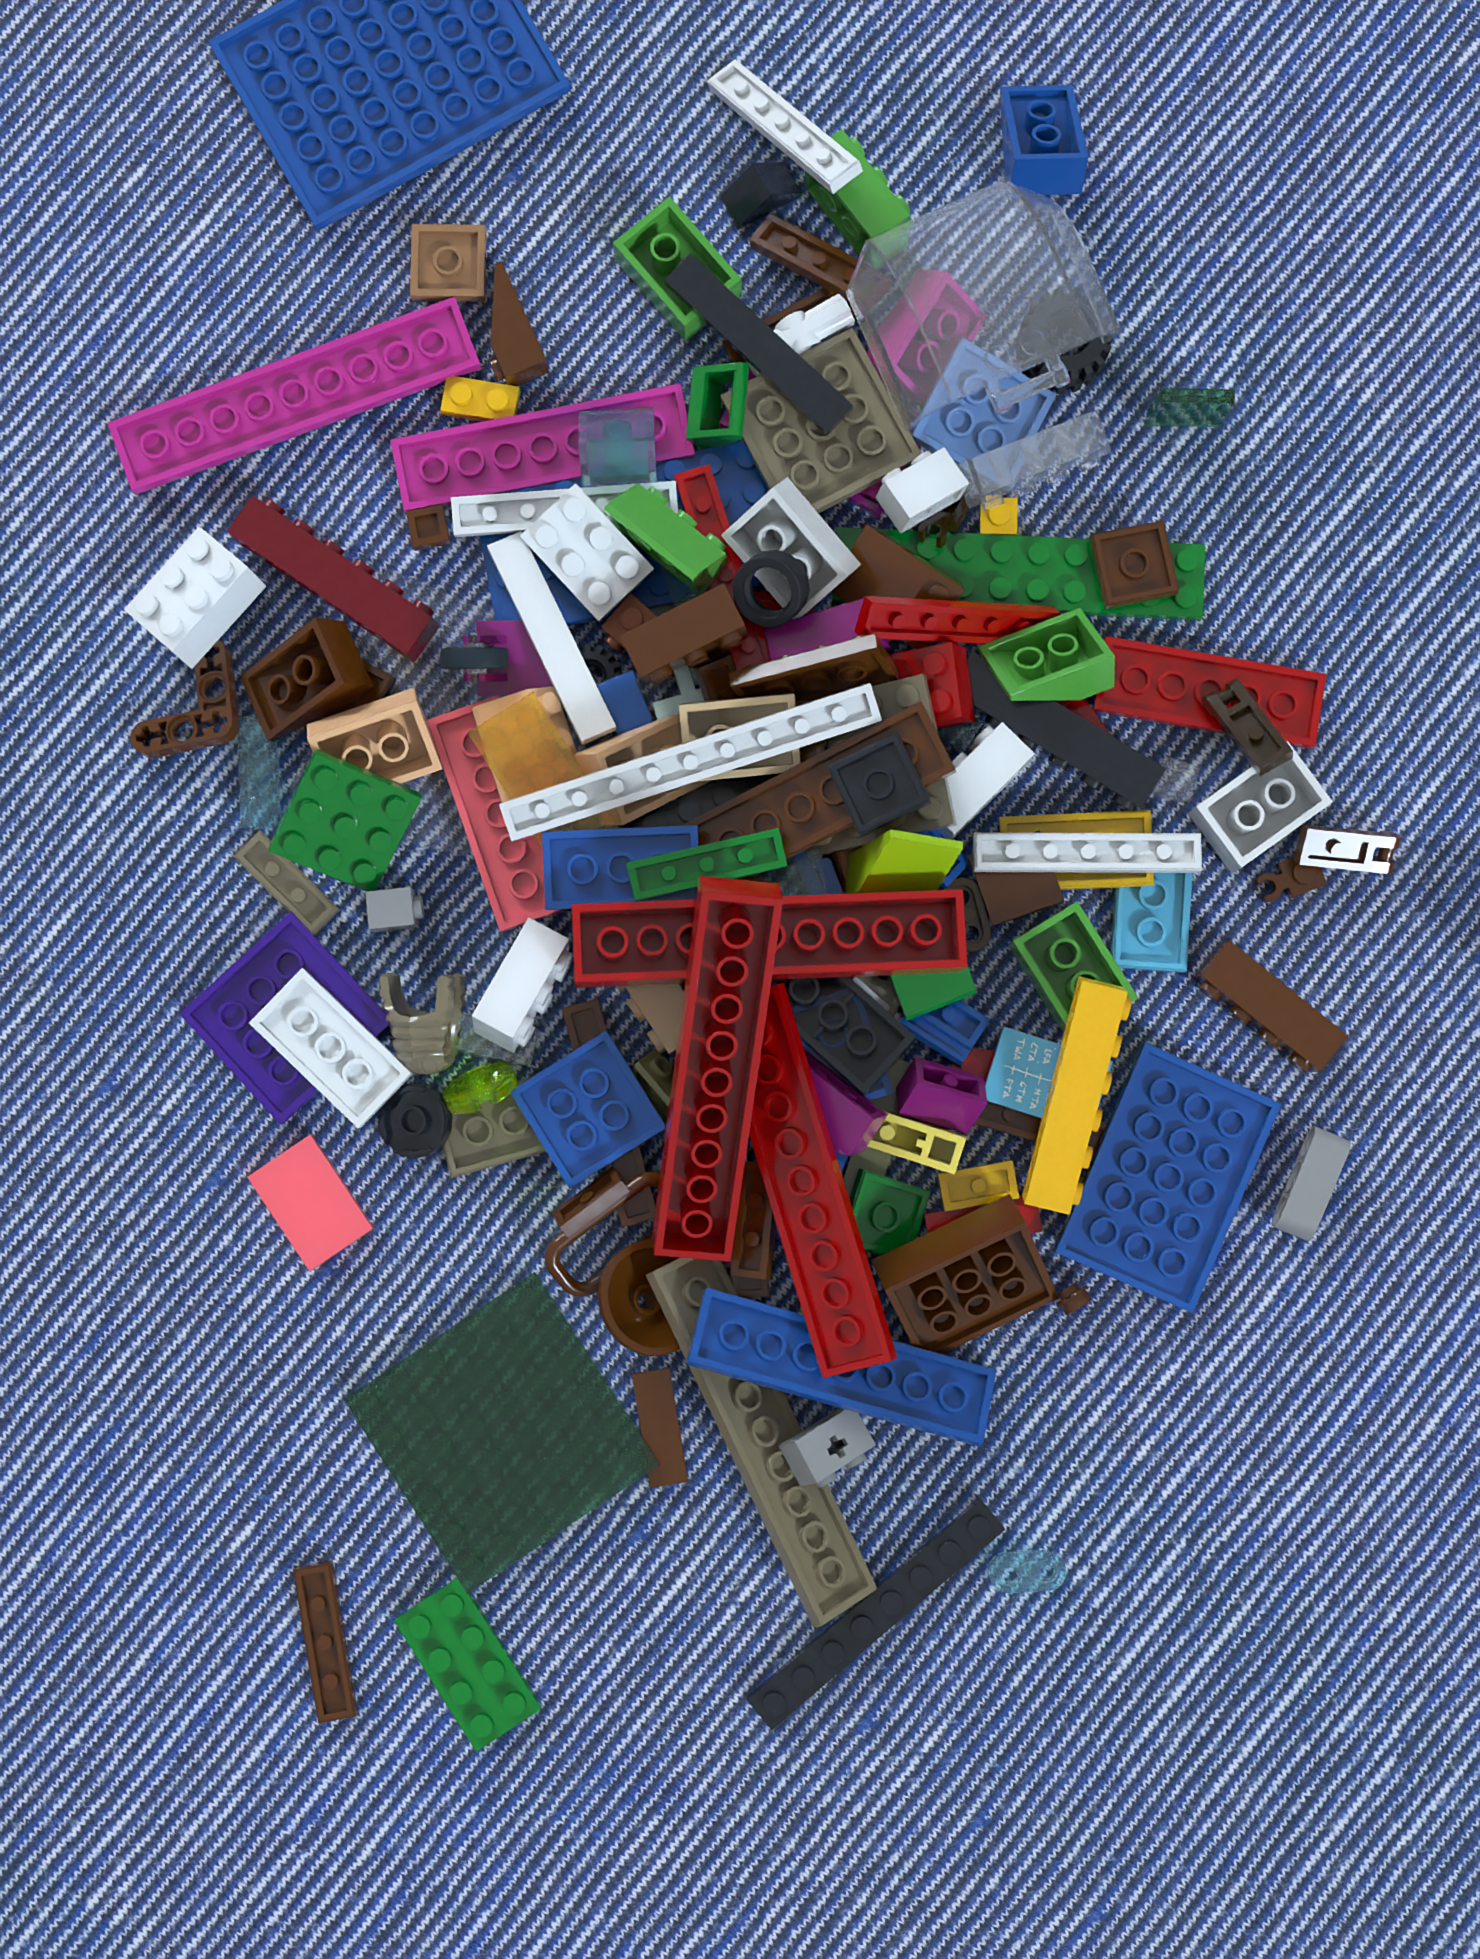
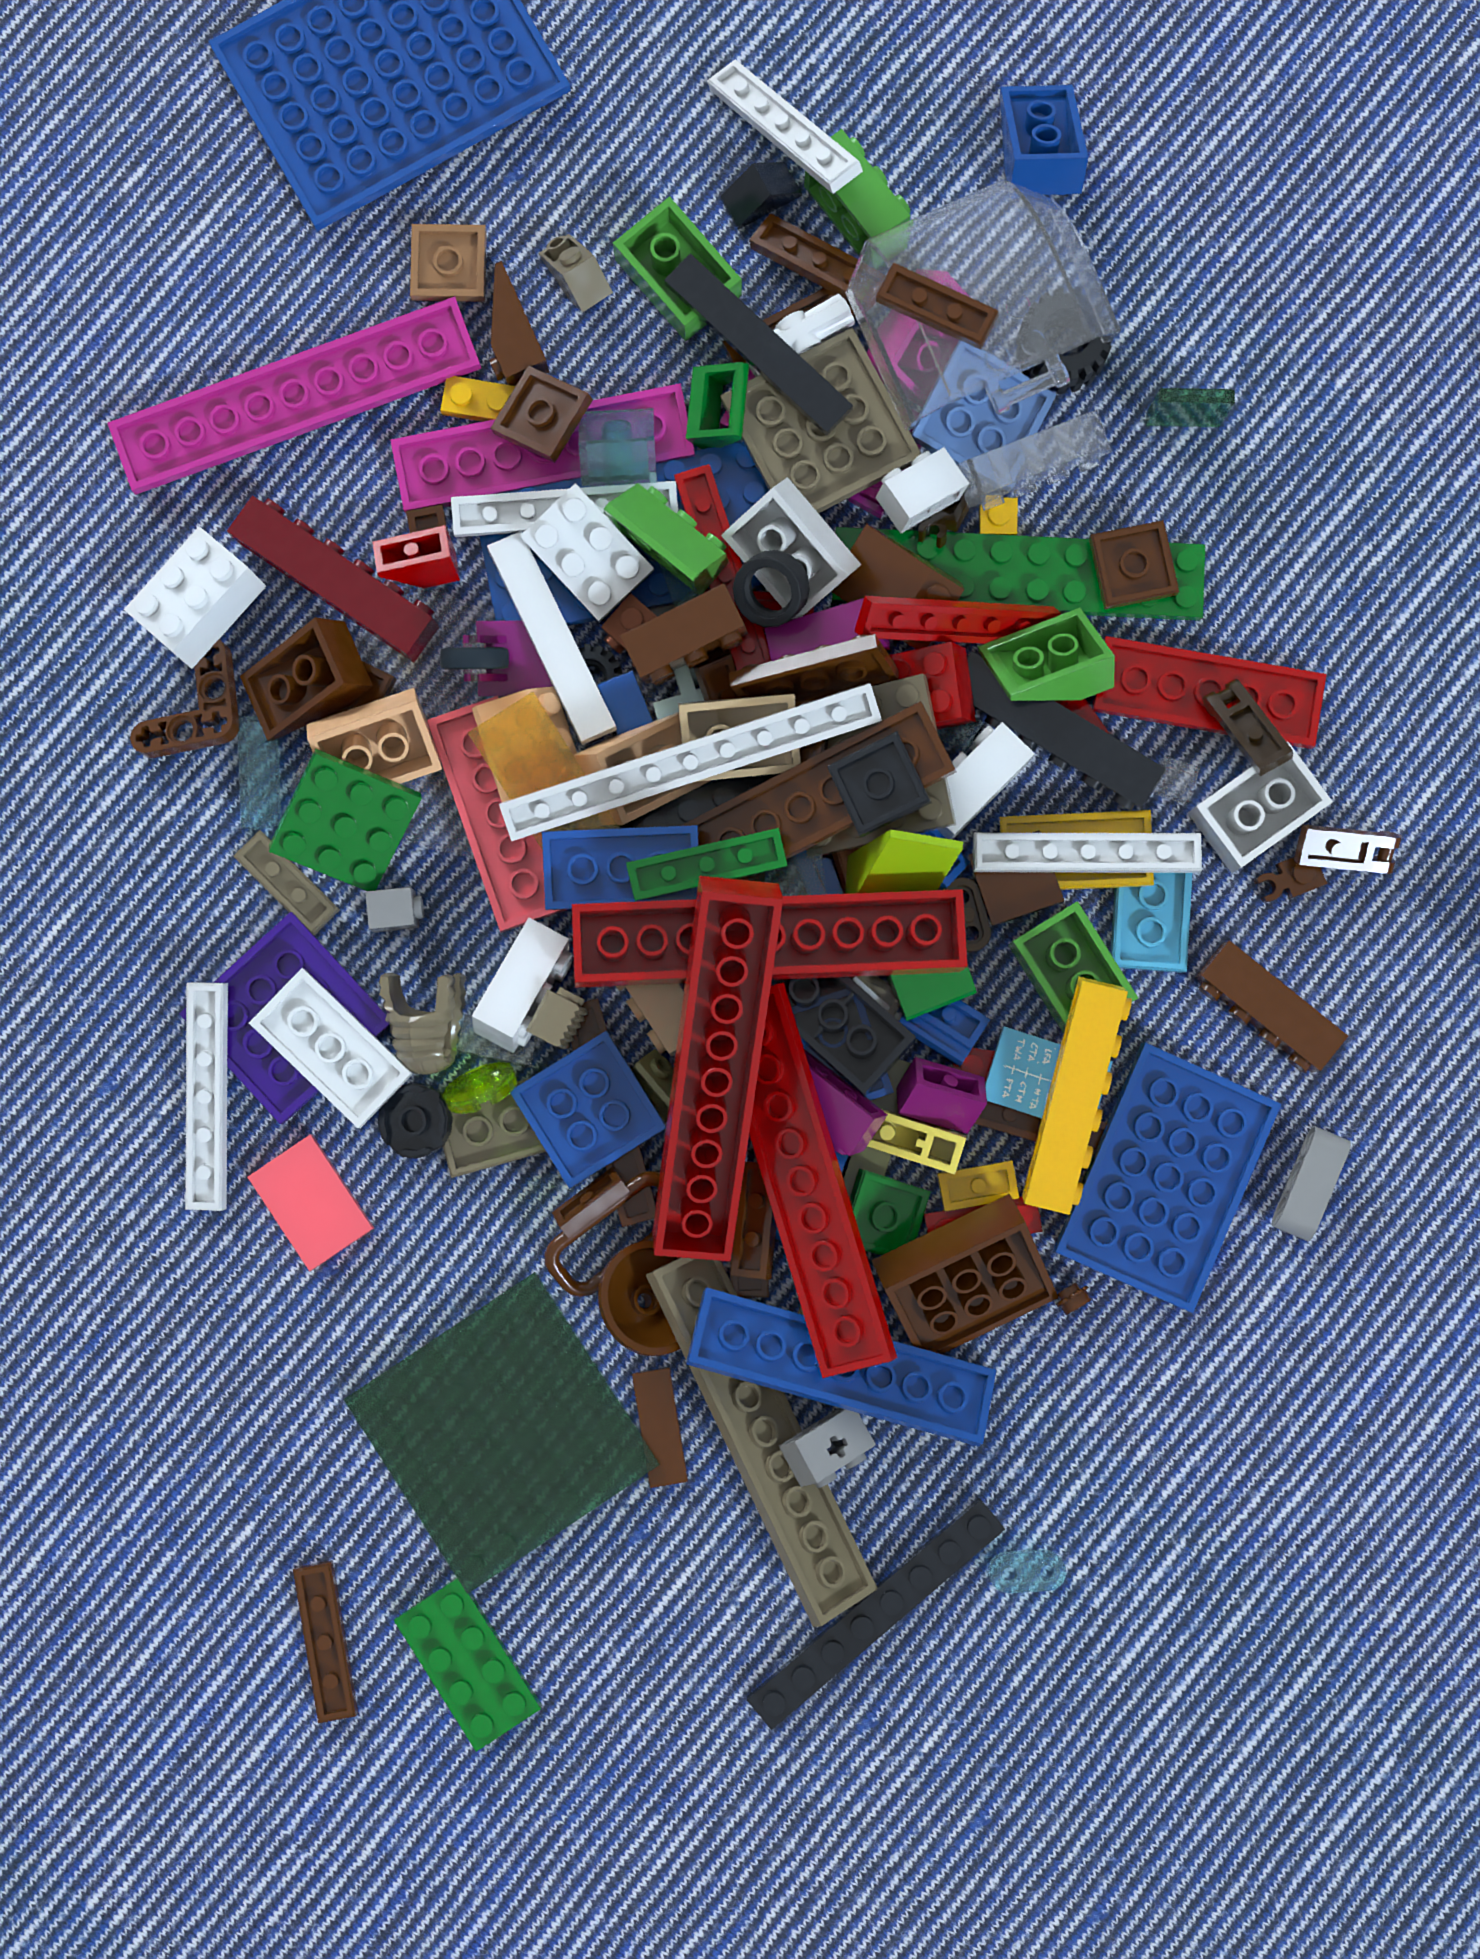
none -> white tile [185,982,228,1211]
none -> red slope [372,525,460,589]
none -> reddish brown plate [490,366,593,463]
none -> dark tan brick [526,987,588,1049]
none -> dark tan slope [538,234,613,313]
none -> reddish brown tile [876,262,999,350]

